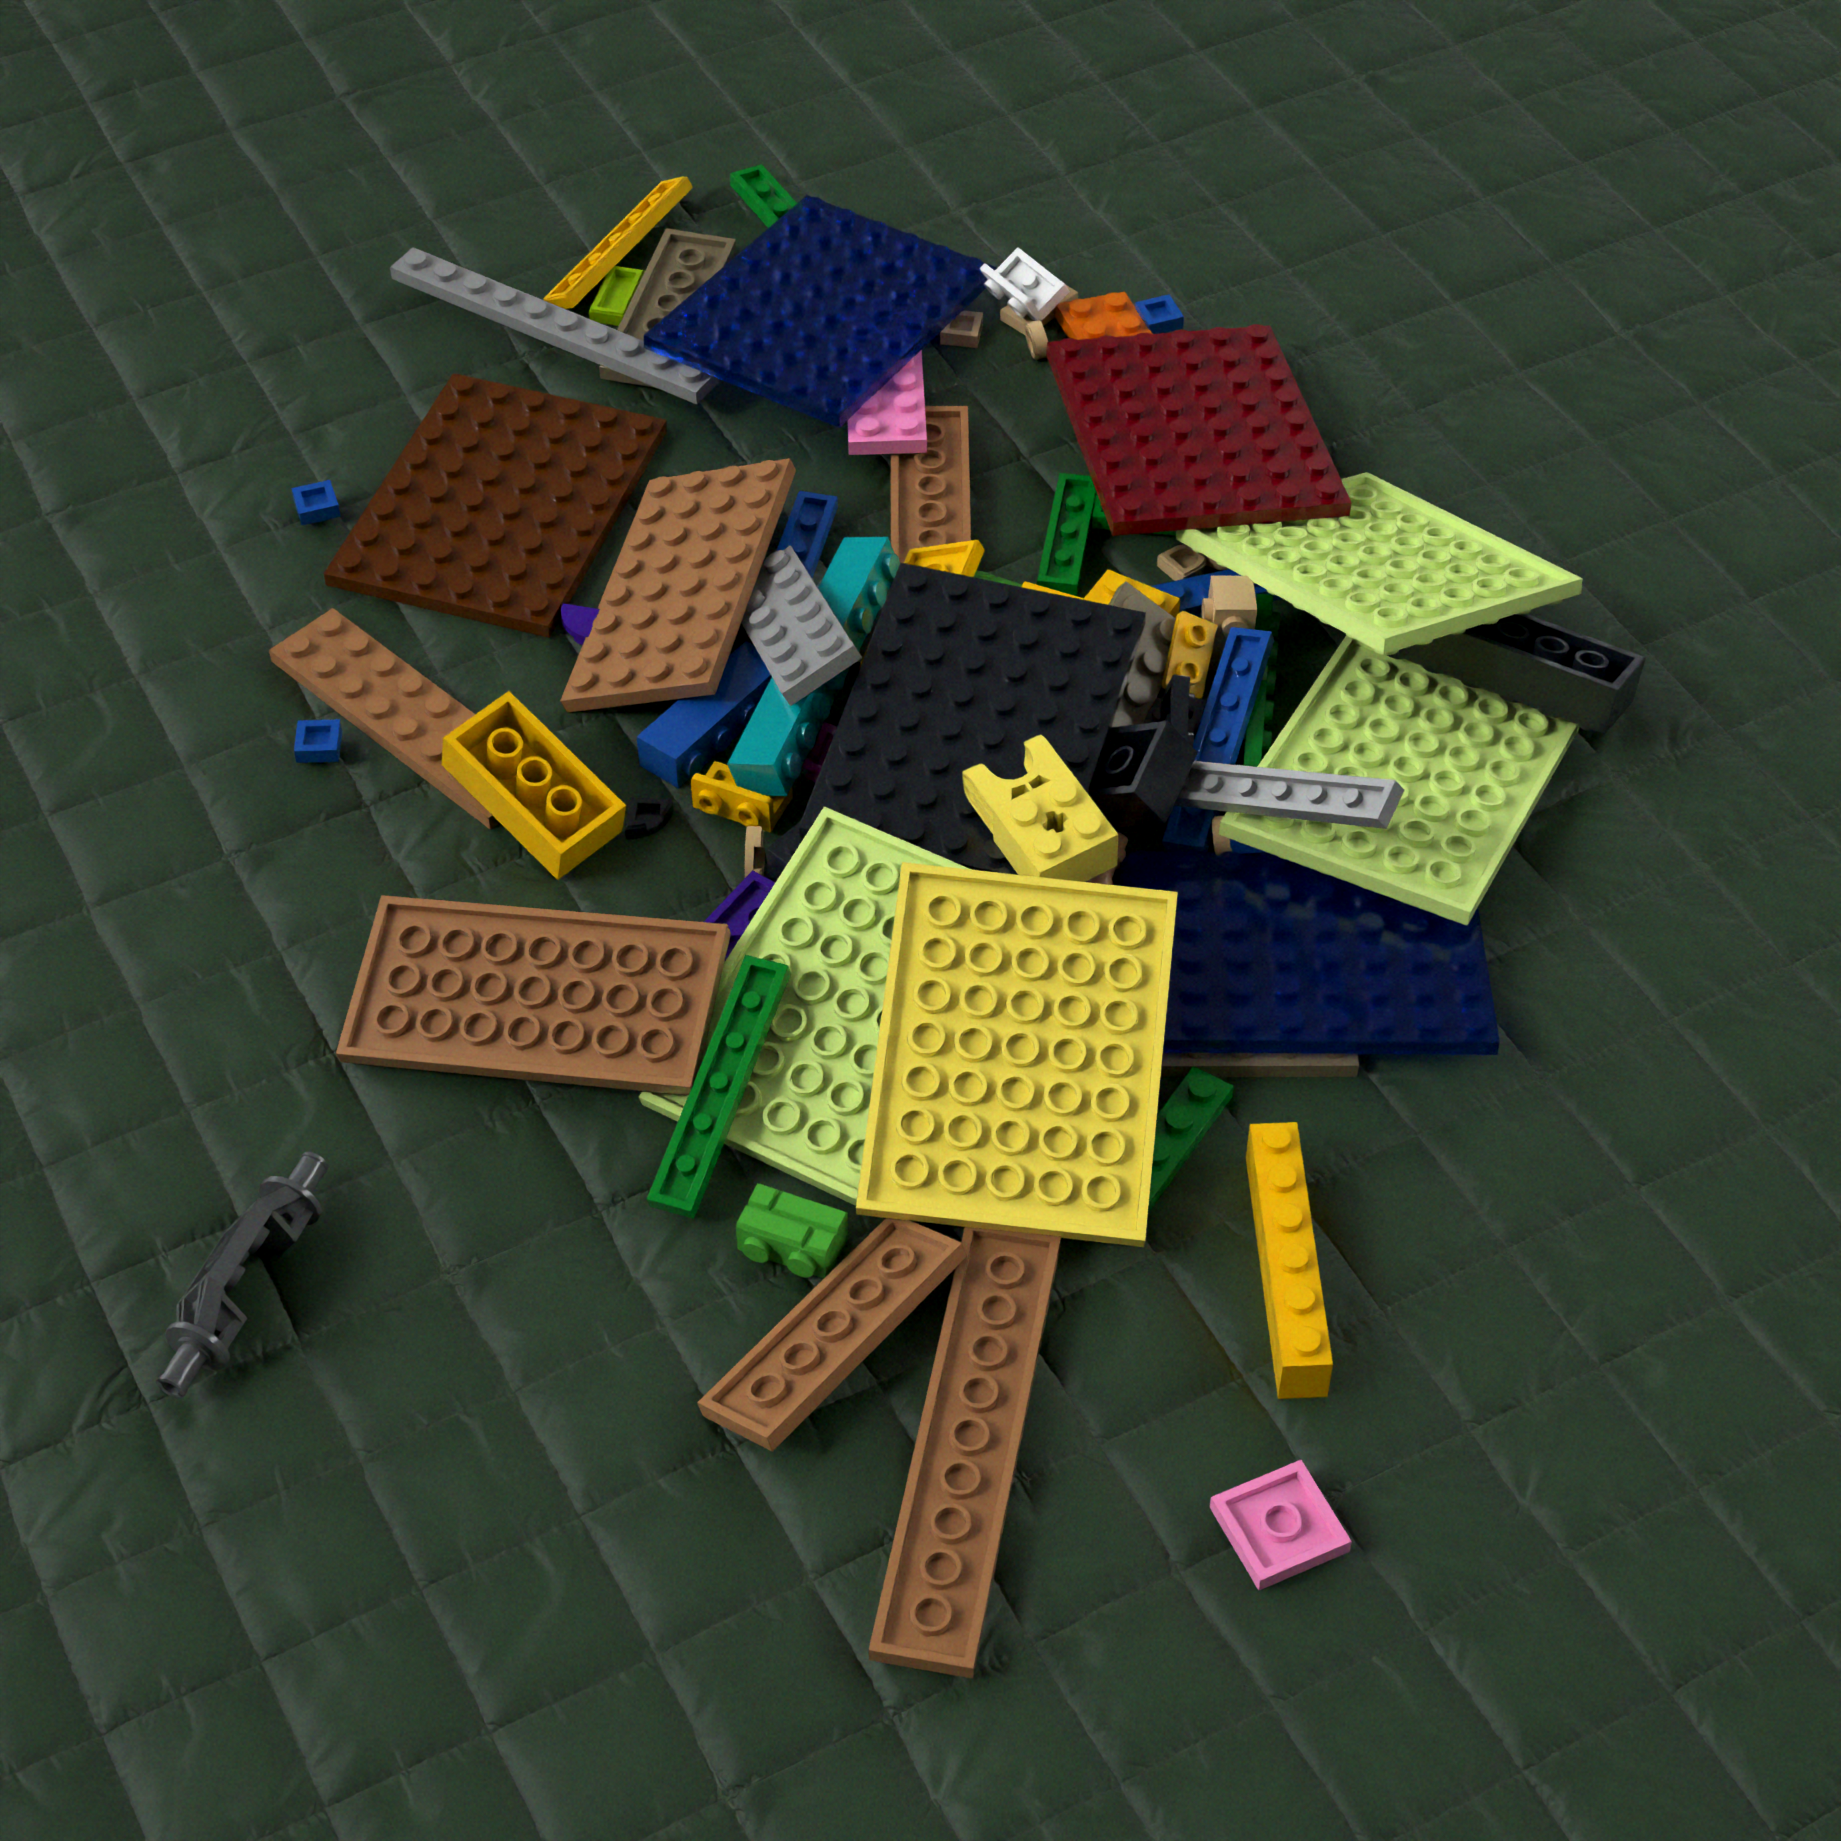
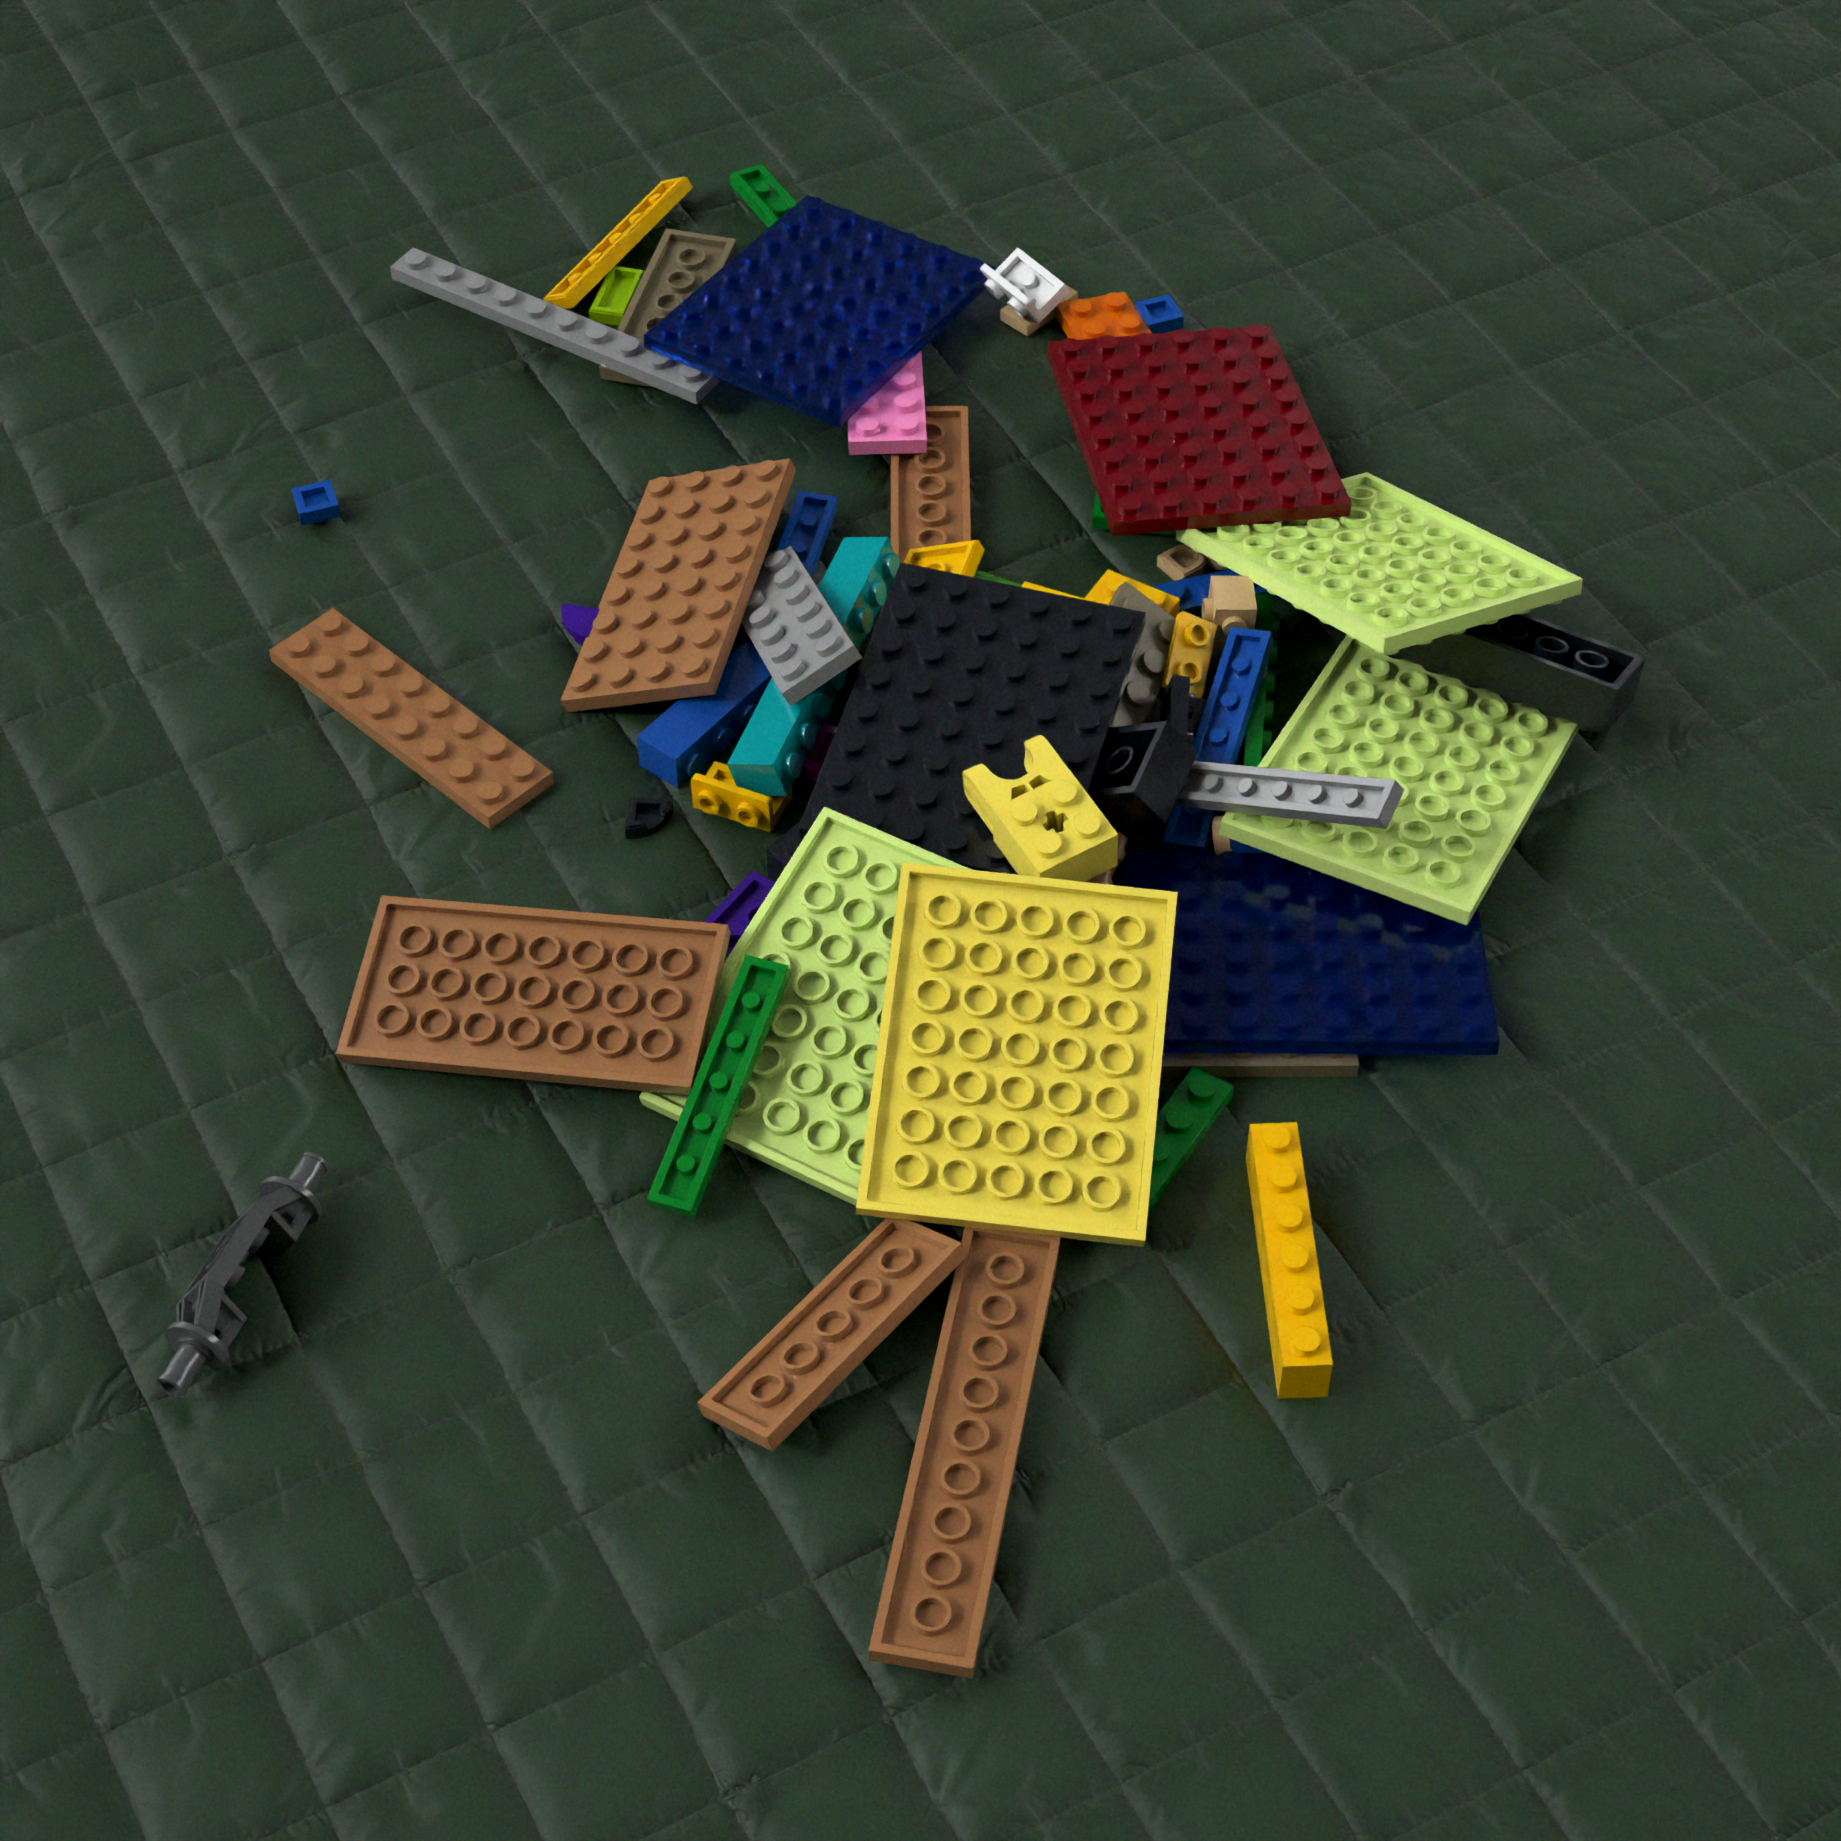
blue plate [294,719,342,763] -> none
reddish brown plate [323,373,667,638] -> none
yellow brick [441,691,626,880] -> none
bright green brick [736,1183,849,1278] -> none
tan tile [745,826,766,878] -> none
tan tile [940,309,983,348] -> none
tan tile [1025,320,1048,360] -> none
green plate [1037,473,1096,596] -> none
bright pink plate [1210,1460,1352,1590] -> none

